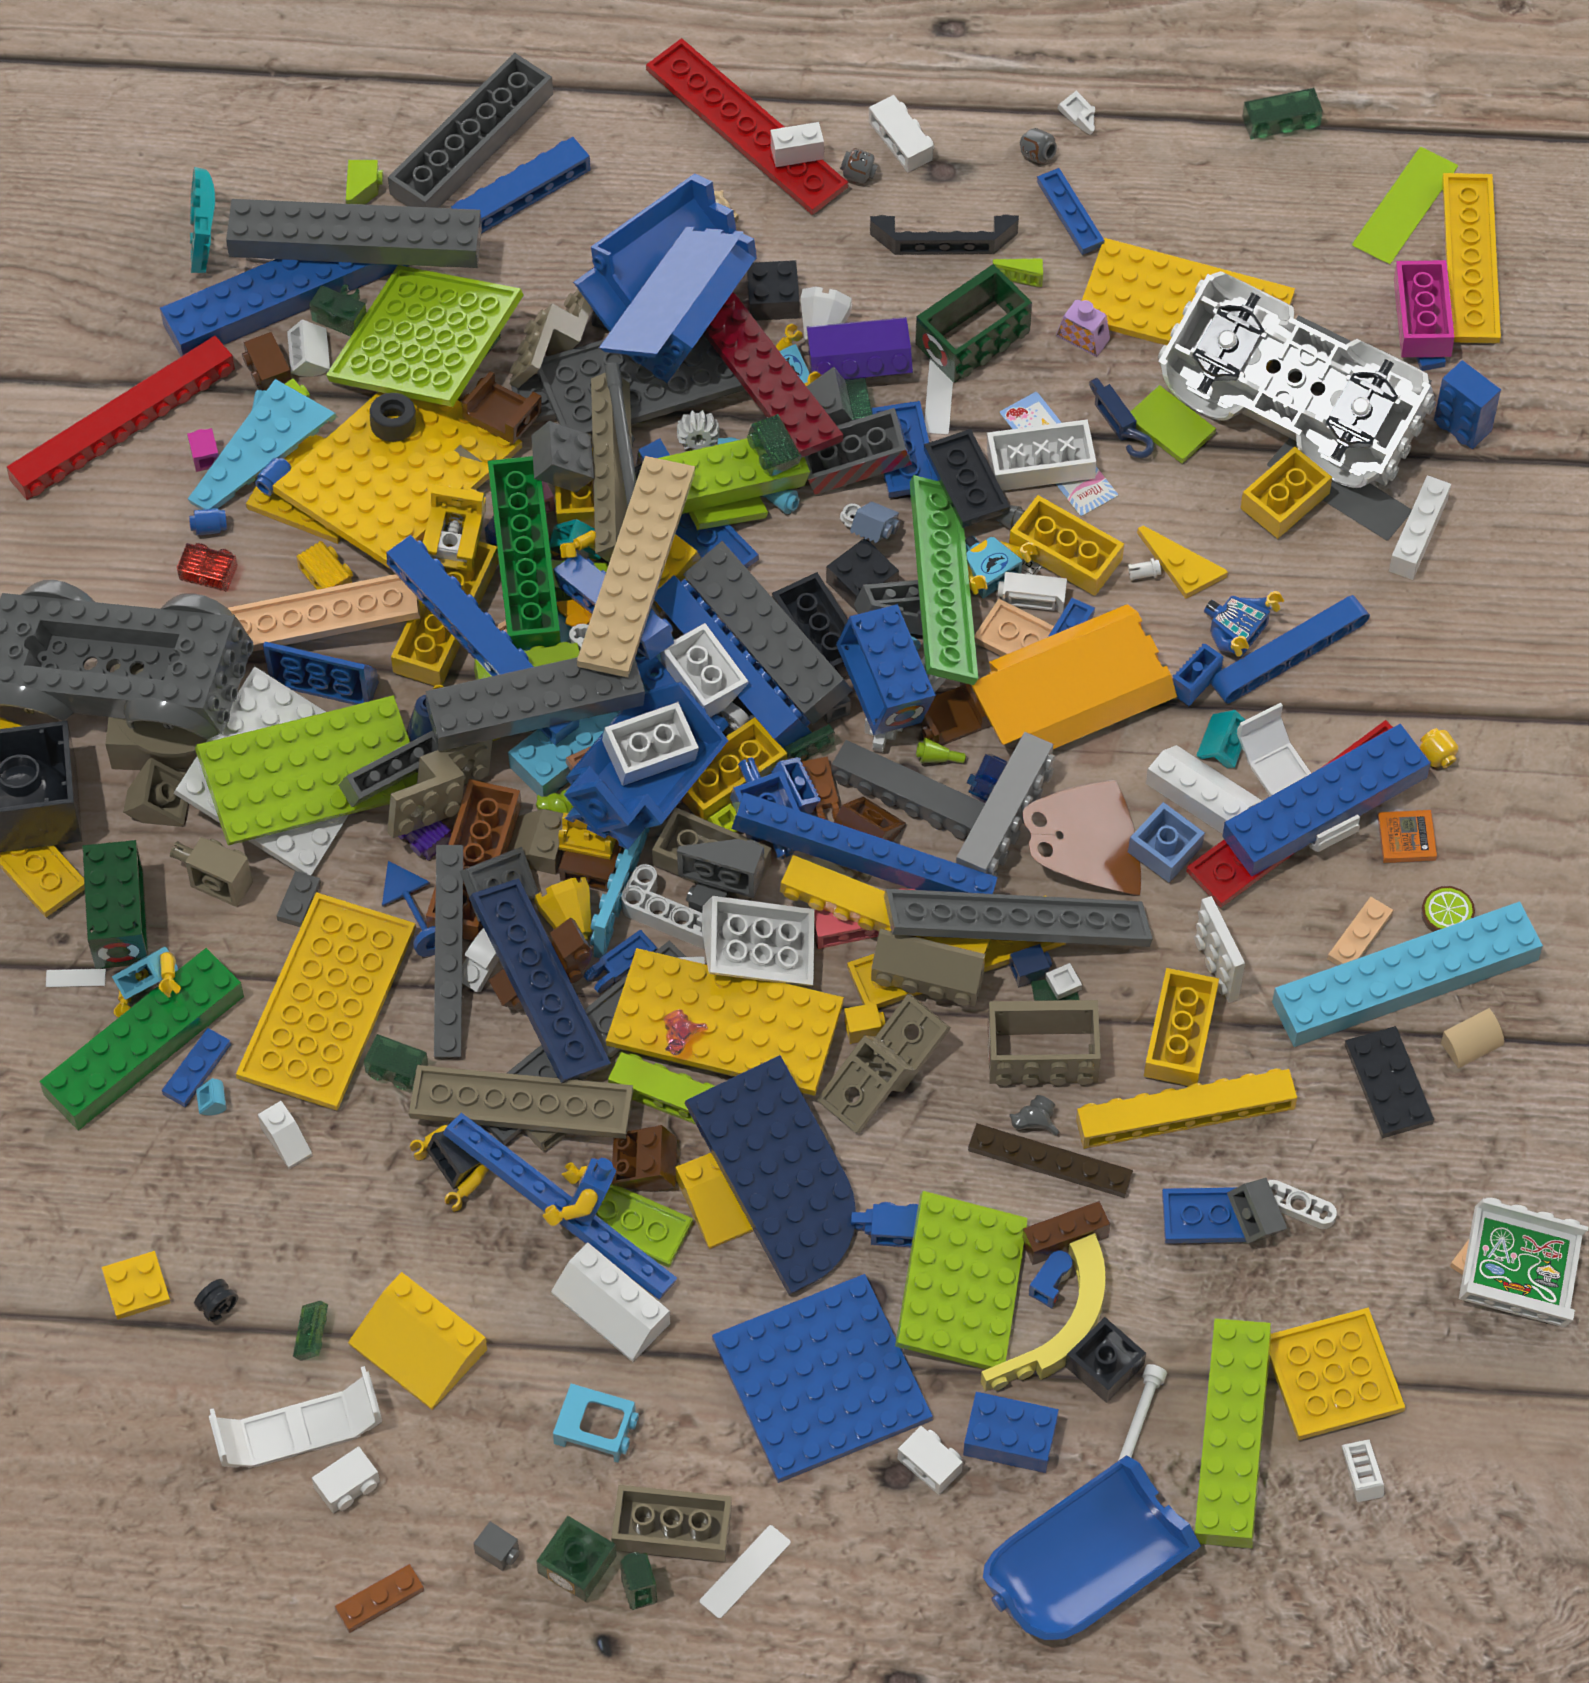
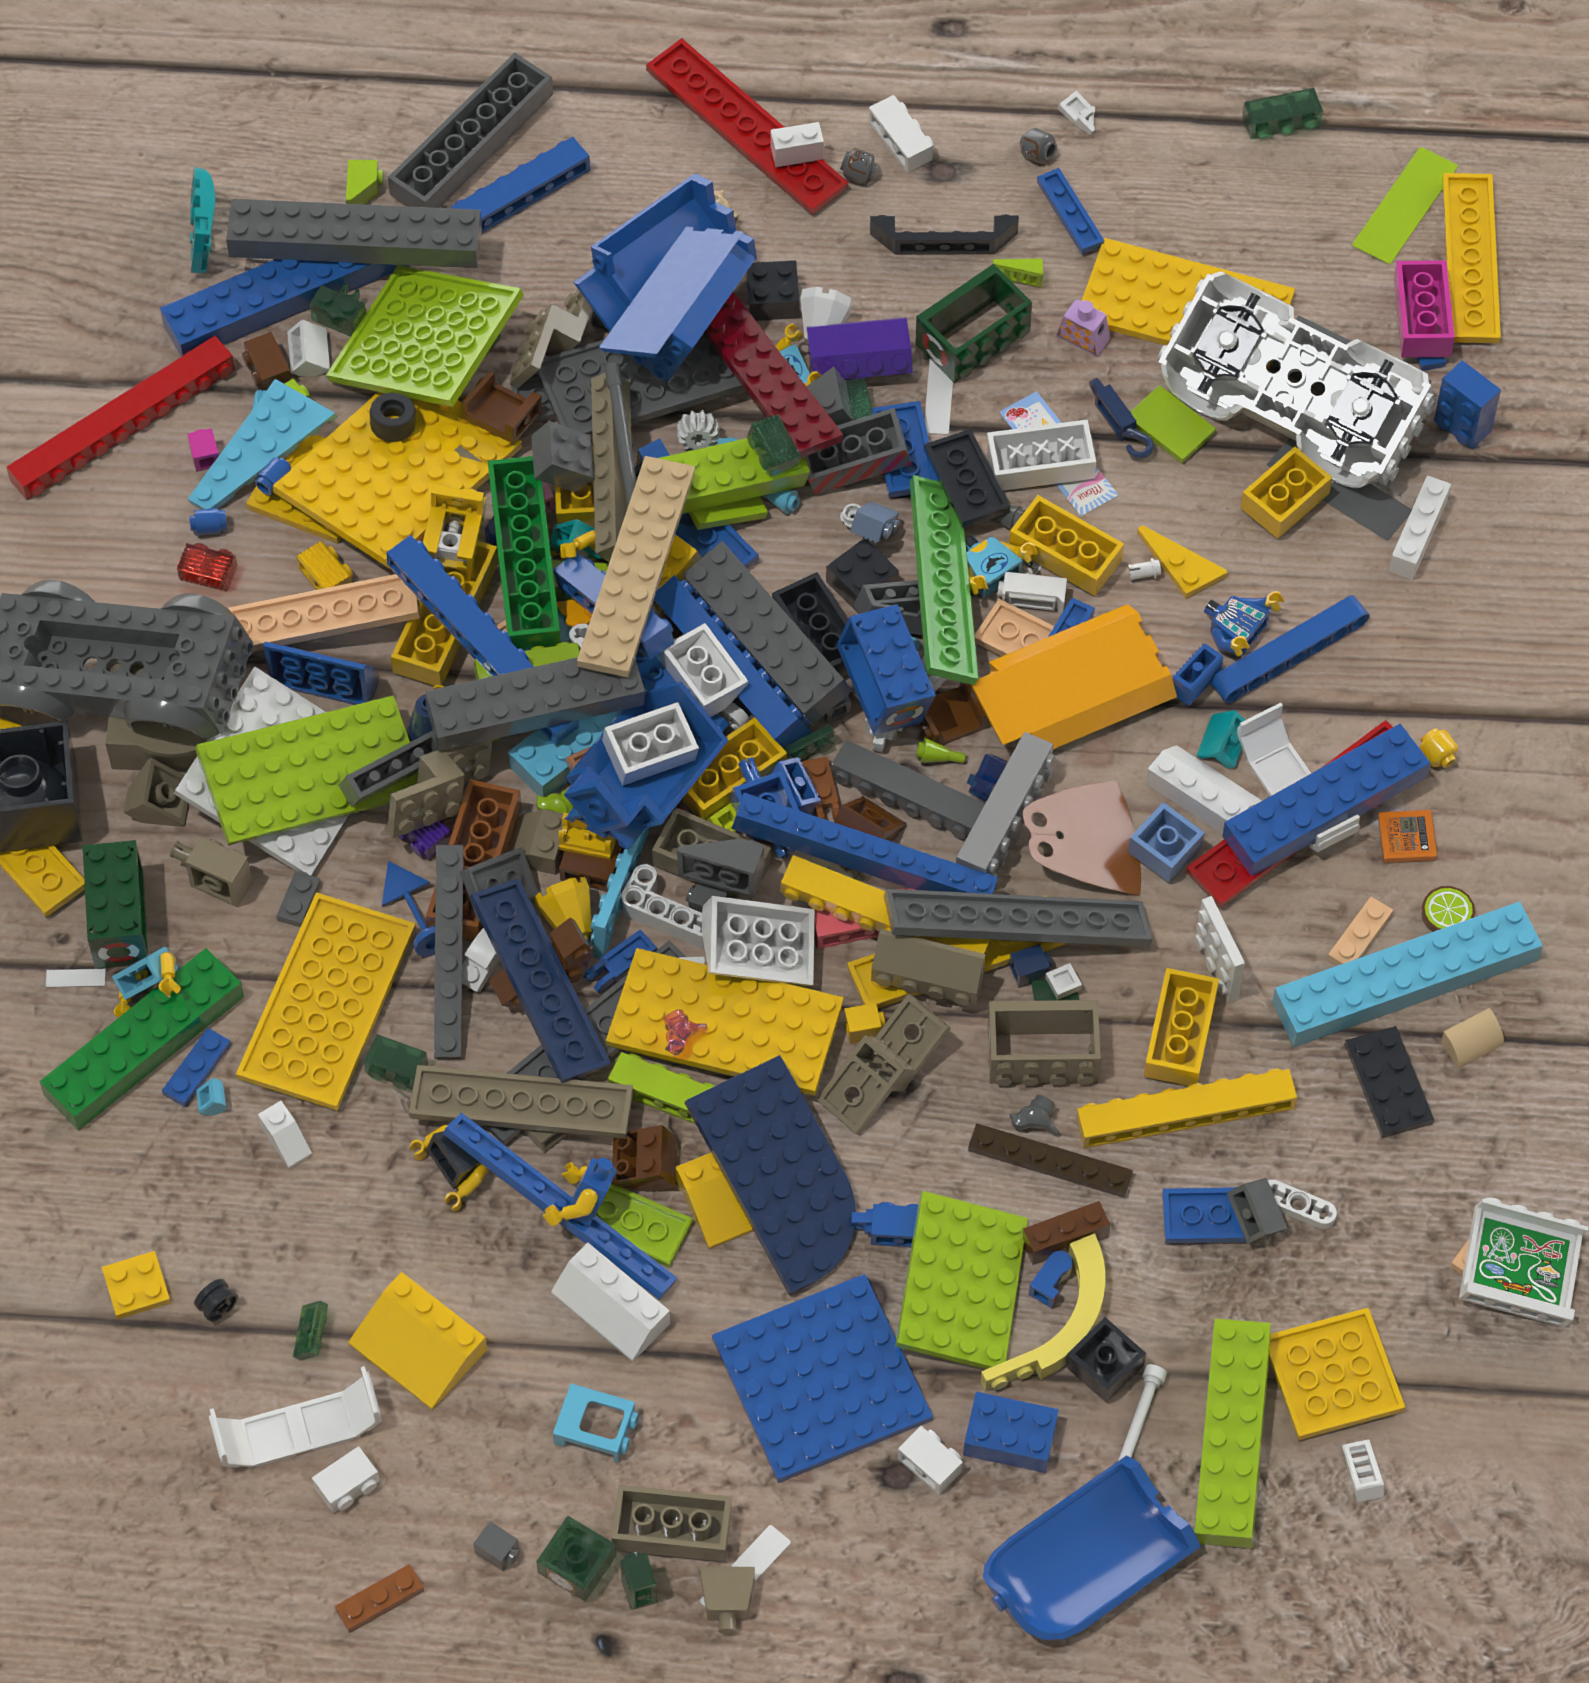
none -> dark tan torso [700,1566,755,1634]

